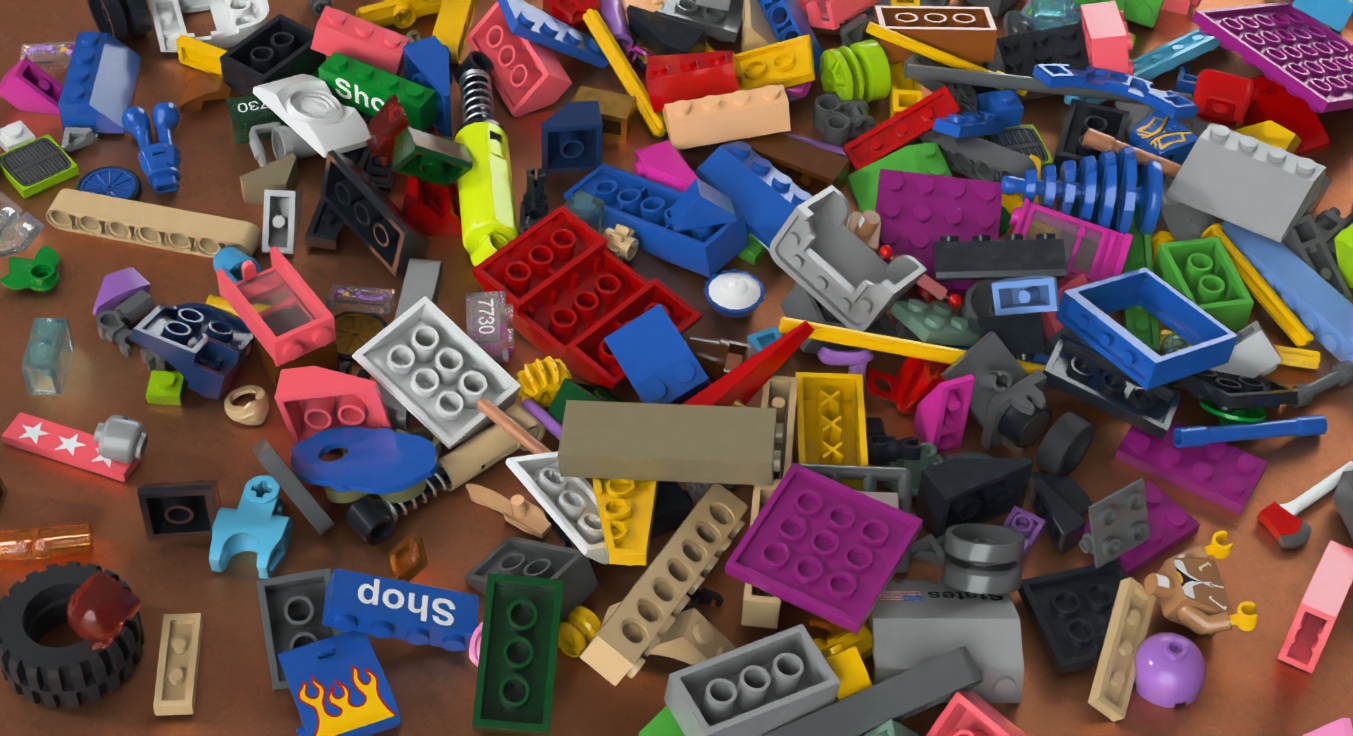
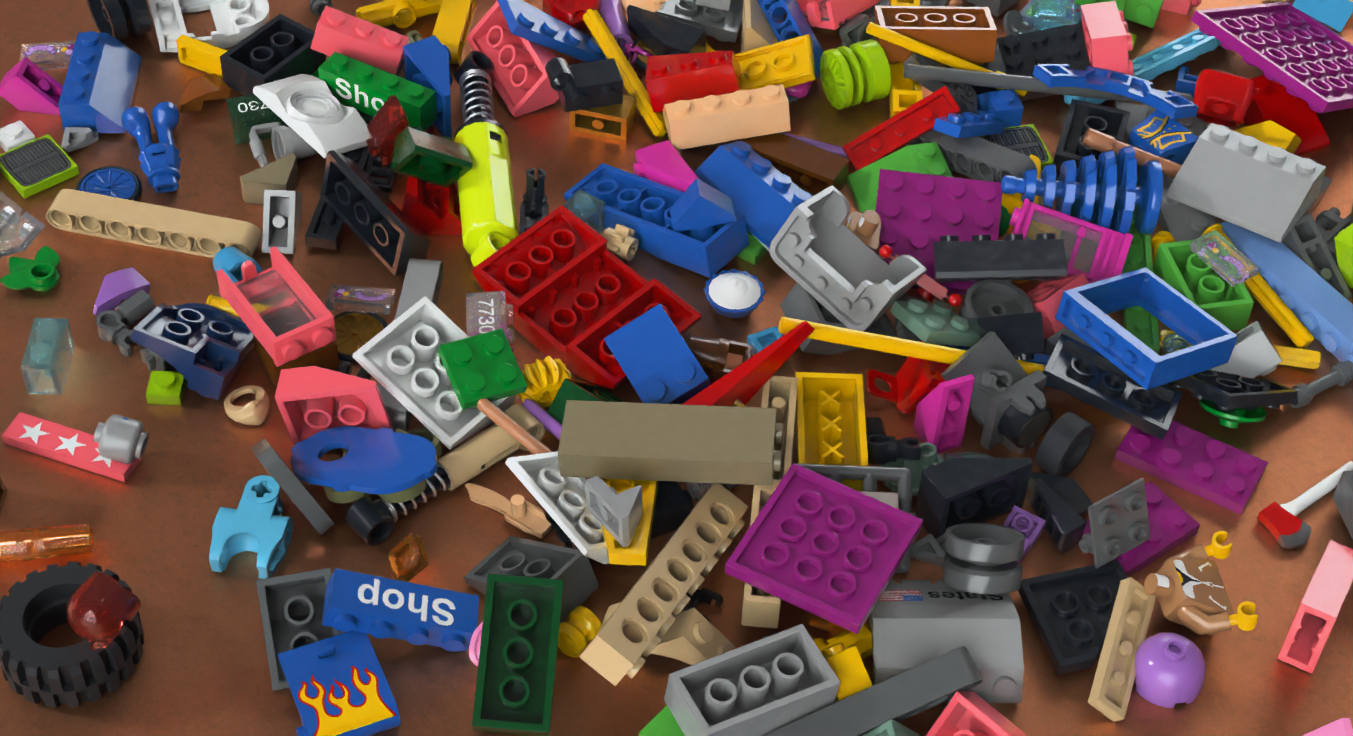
black slope [137,480,221,539] -> none
tan plate [153,613,203,716] -> none
dark blue slope [541,100,602,174] -> none
dark grey piece [813,93,877,147] -> none
medium lavender piece [817,346,874,402] -> none
medium blue slope [991,275,1060,316] -> none
blue piece [1172,415,1328,448] -> none
none -> green plate [438,328,528,410]
none -> black hinge [545,58,623,112]
none -> light grey slope [585,476,643,548]
none -> clear tile [1190,230,1259,287]

